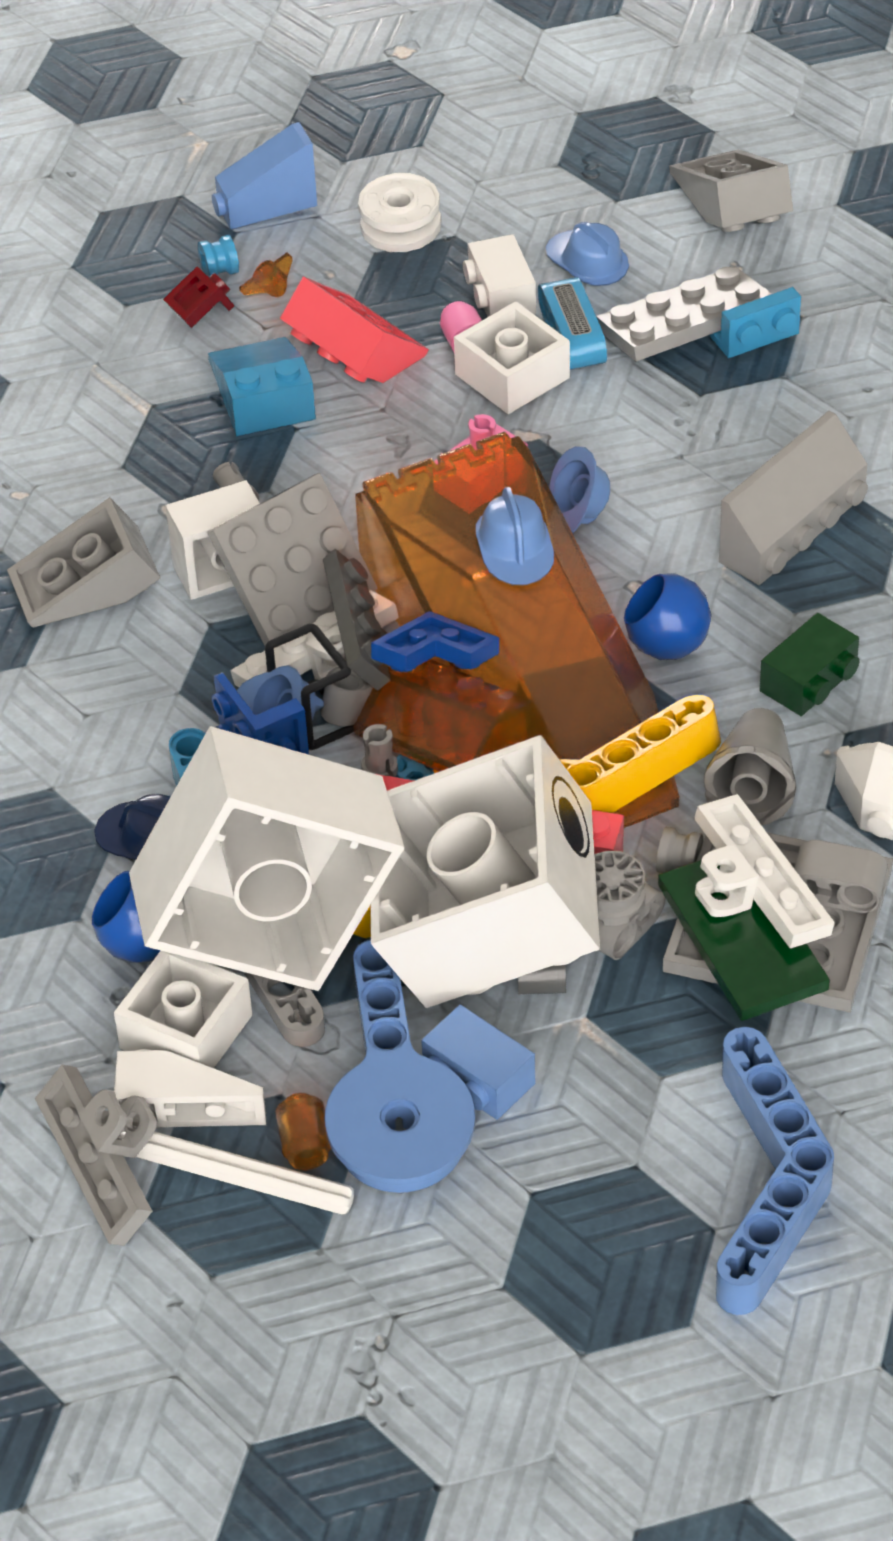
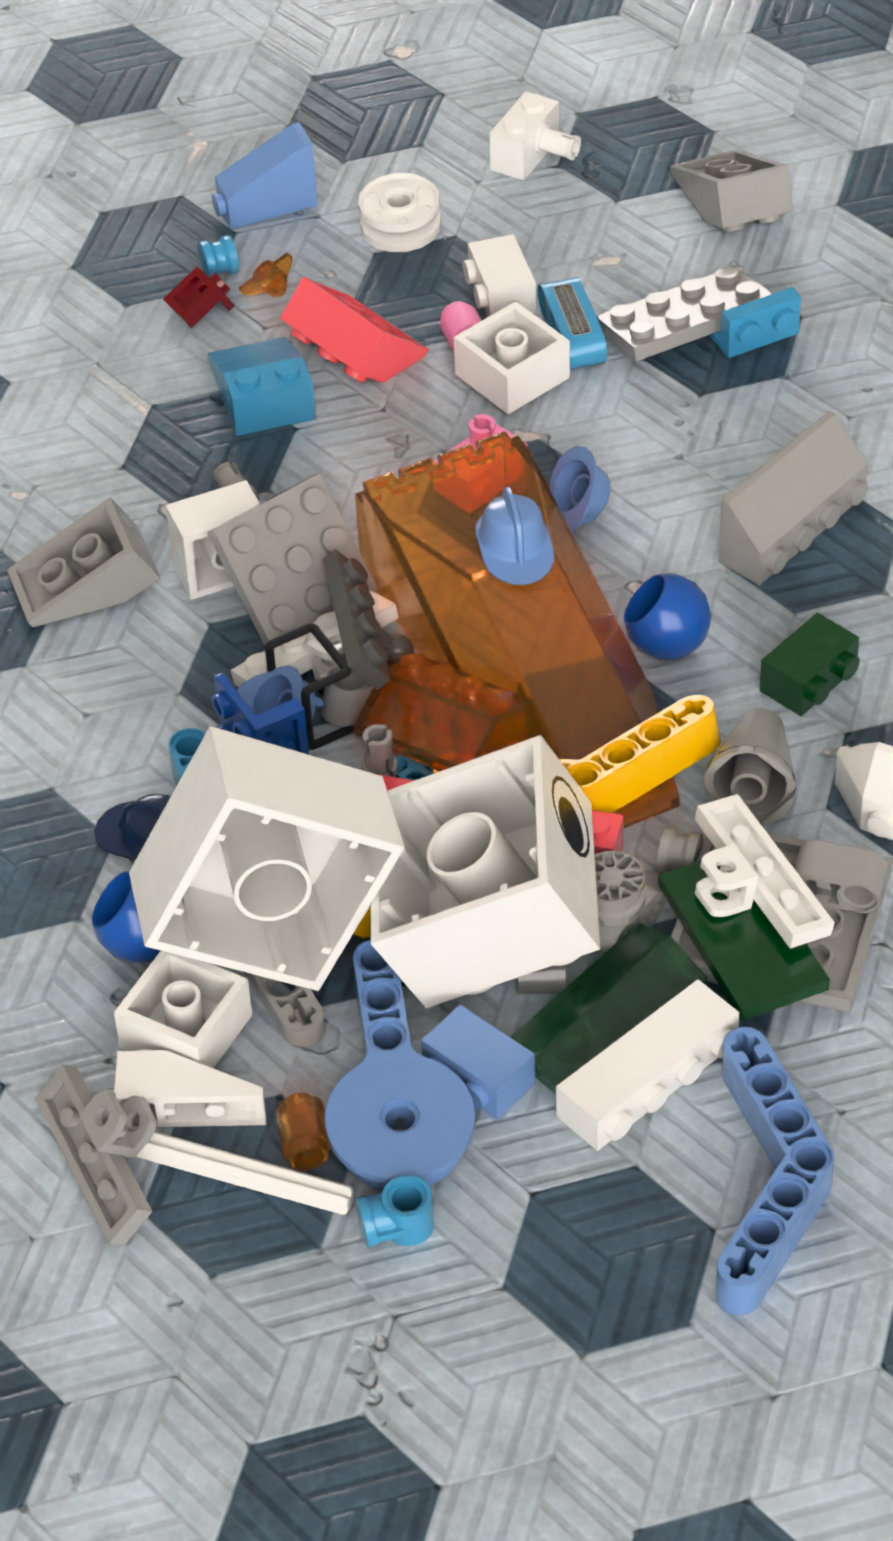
blue plate [371,611,499,672] -> none
medium blue piece [546,222,629,286] -> none
none -> dark azure piece [355,1175,434,1248]
none -> white brick [489,91,581,180]
none -> clear green slope [510,923,708,1095]
none -> white brick [556,979,740,1151]

